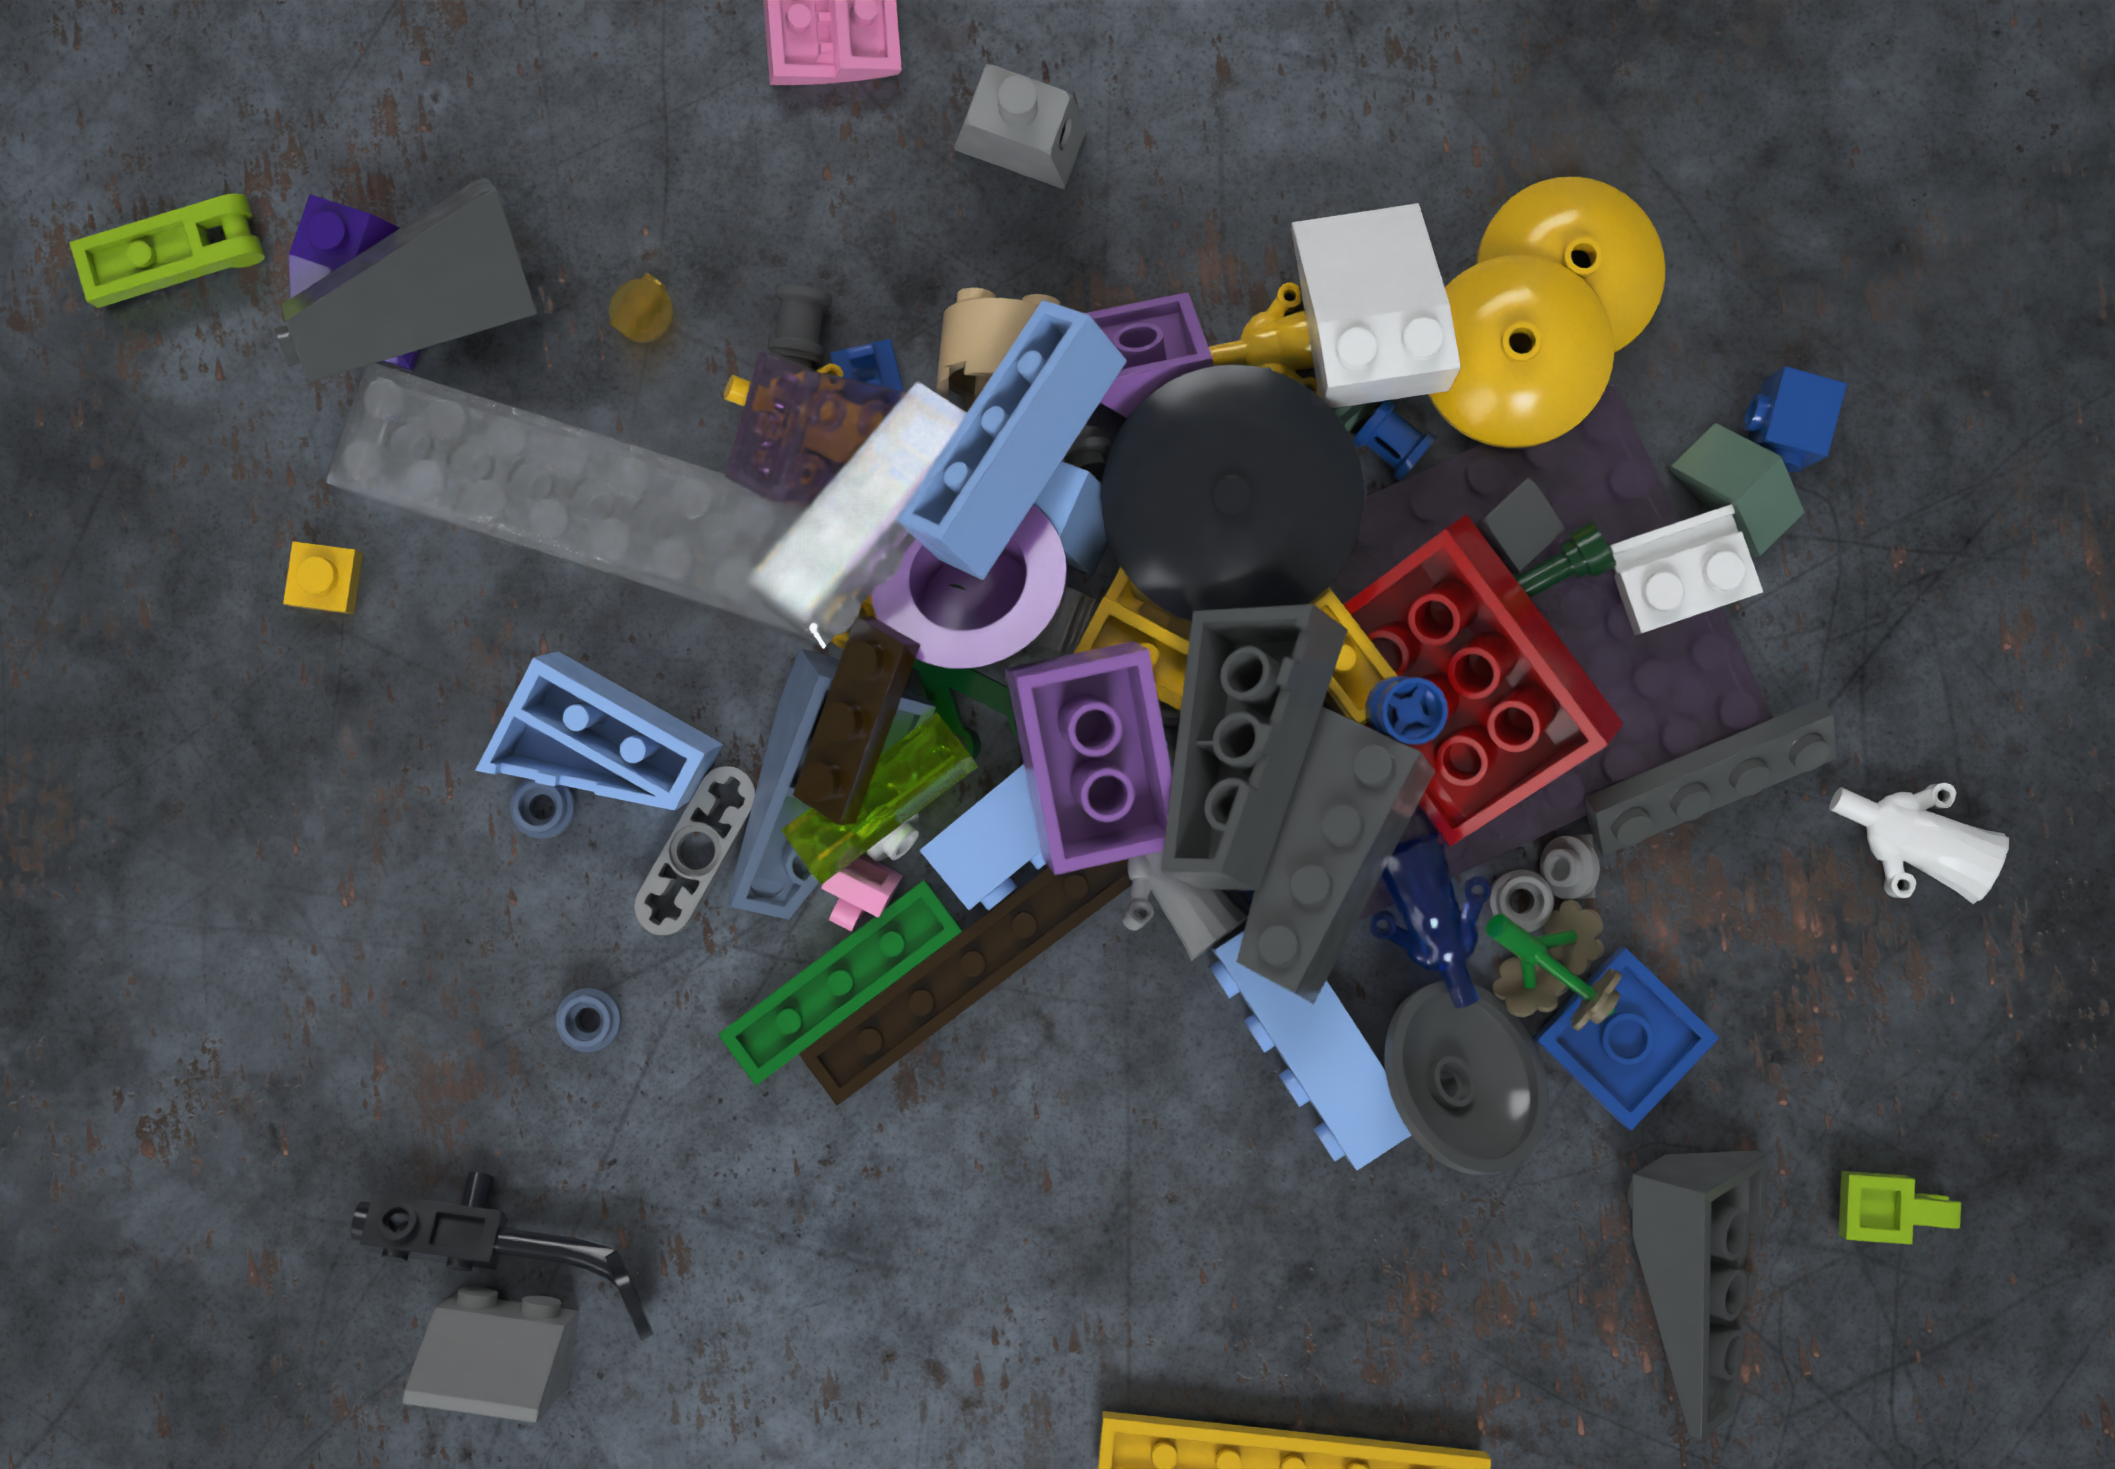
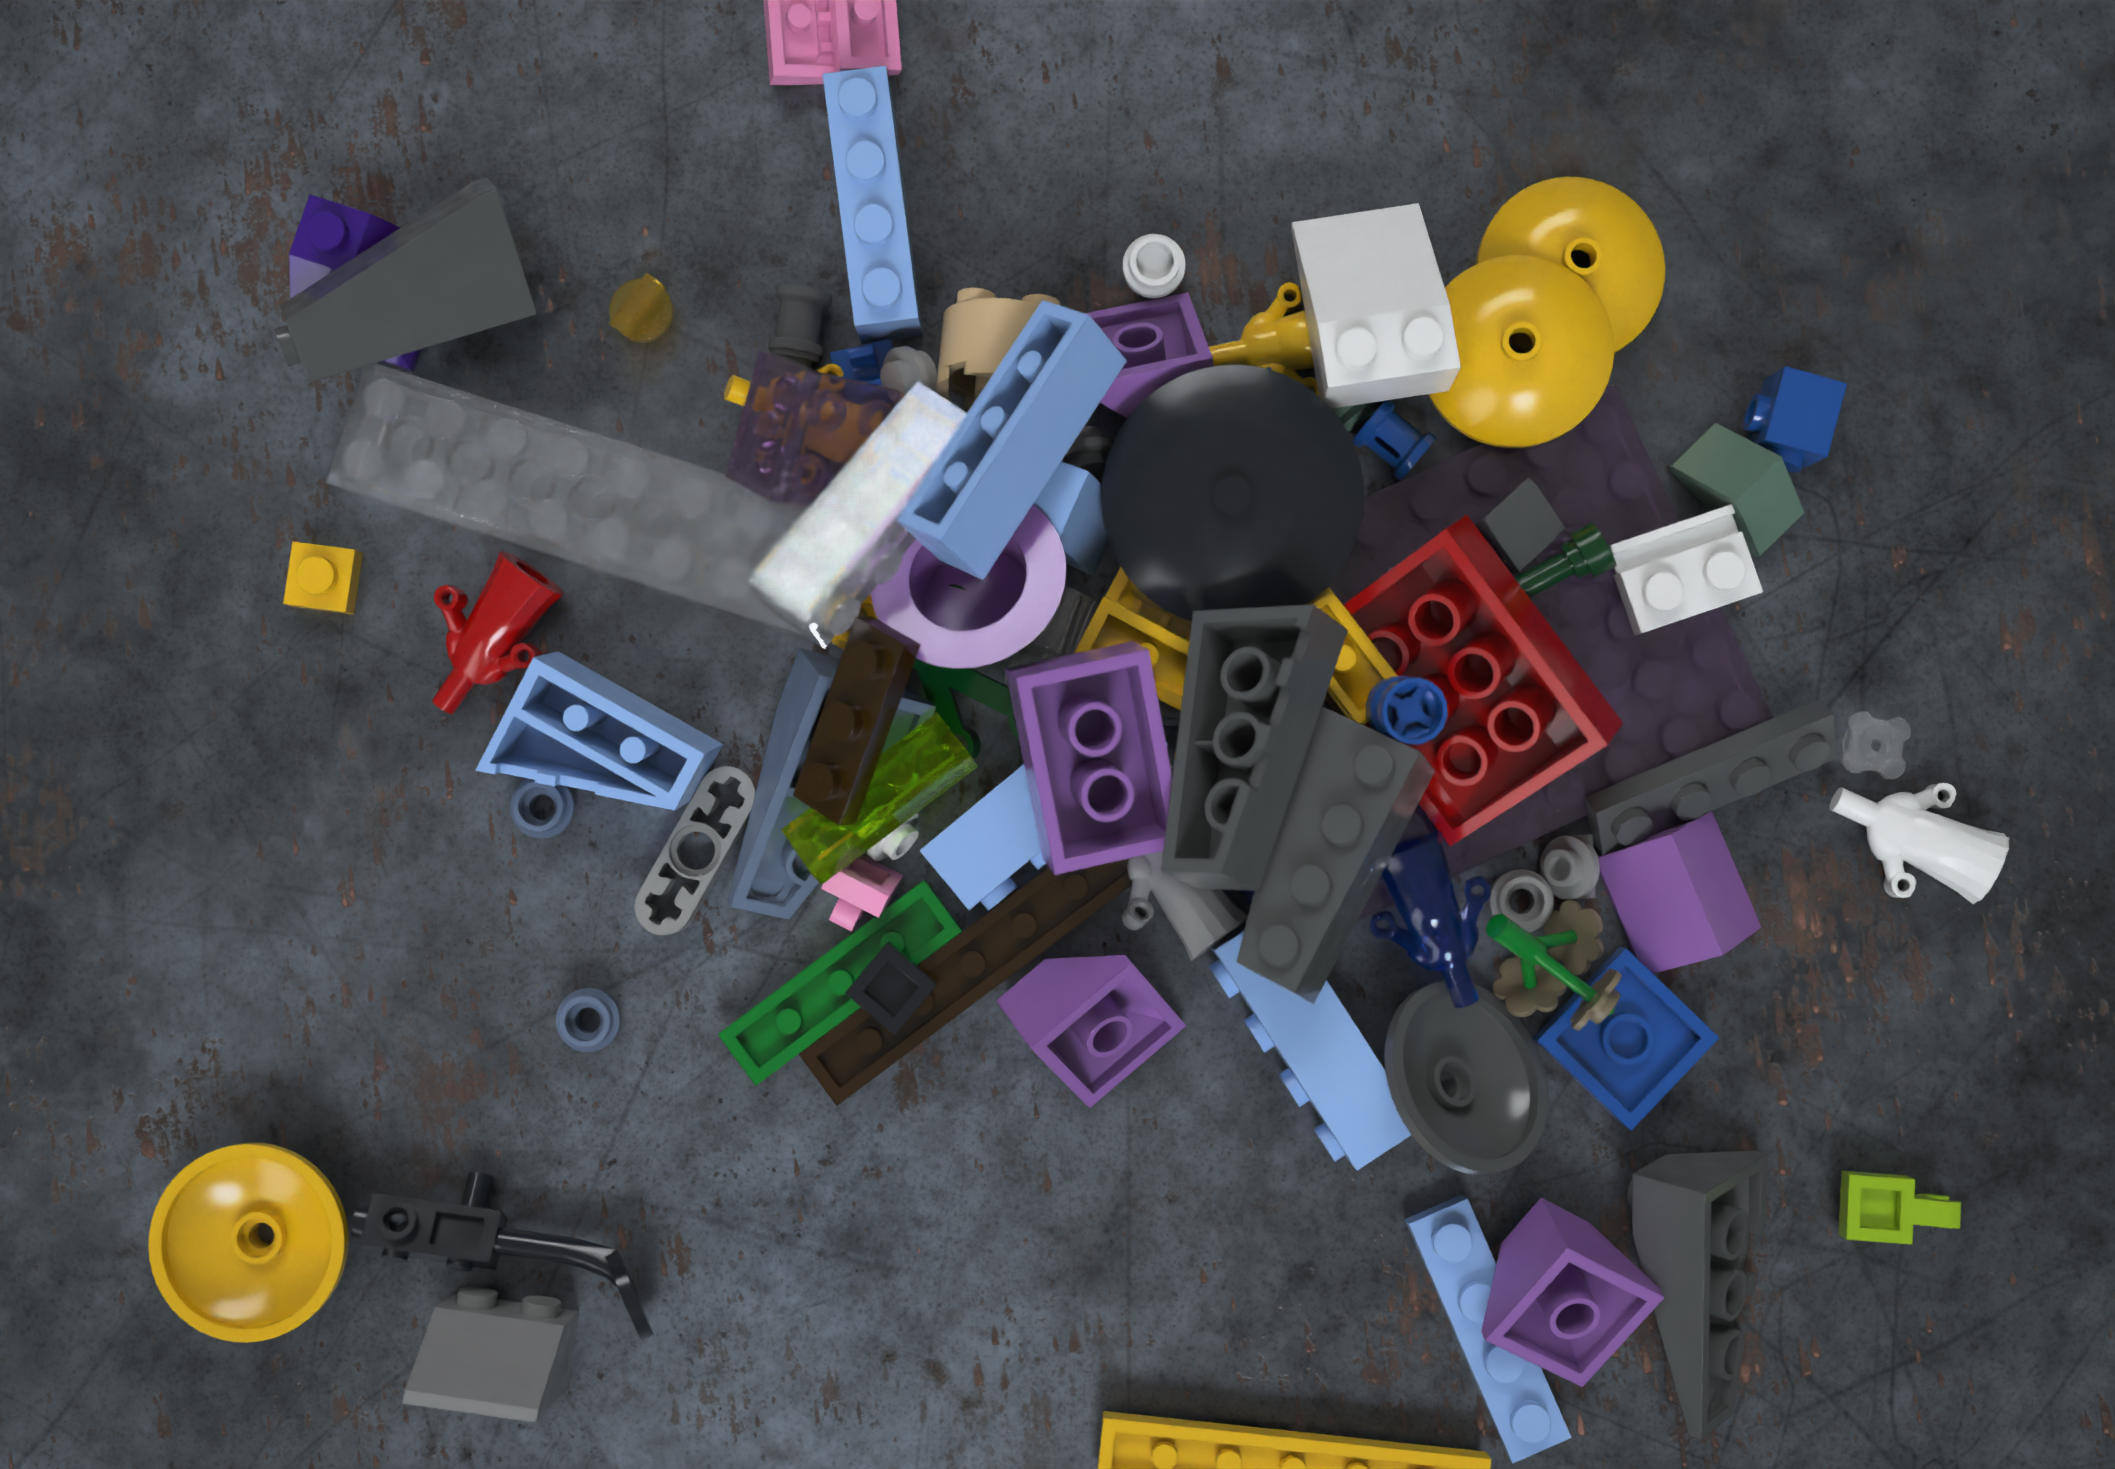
lime plate [69,193,265,308] -> none
light grey torso [954,64,1086,190] -> none
none -> yellow dish [148,1143,349,1342]
none -> red piece [432,551,565,714]
none -> light blue brick [822,66,923,344]
none -> black plate [845,942,938,1035]
none -> light grey plate [880,346,937,411]
none -> medium lavender slope [996,955,1186,1108]
none -> white plate [1122,234,1185,298]
none -> light blue plate [1405,1194,1572,1464]
none -> medium lavender slope [1481,1198,1665,1387]
none -> medium lavender slope [1598,811,1762,974]
none -> clear plate [1841,711,1911,779]

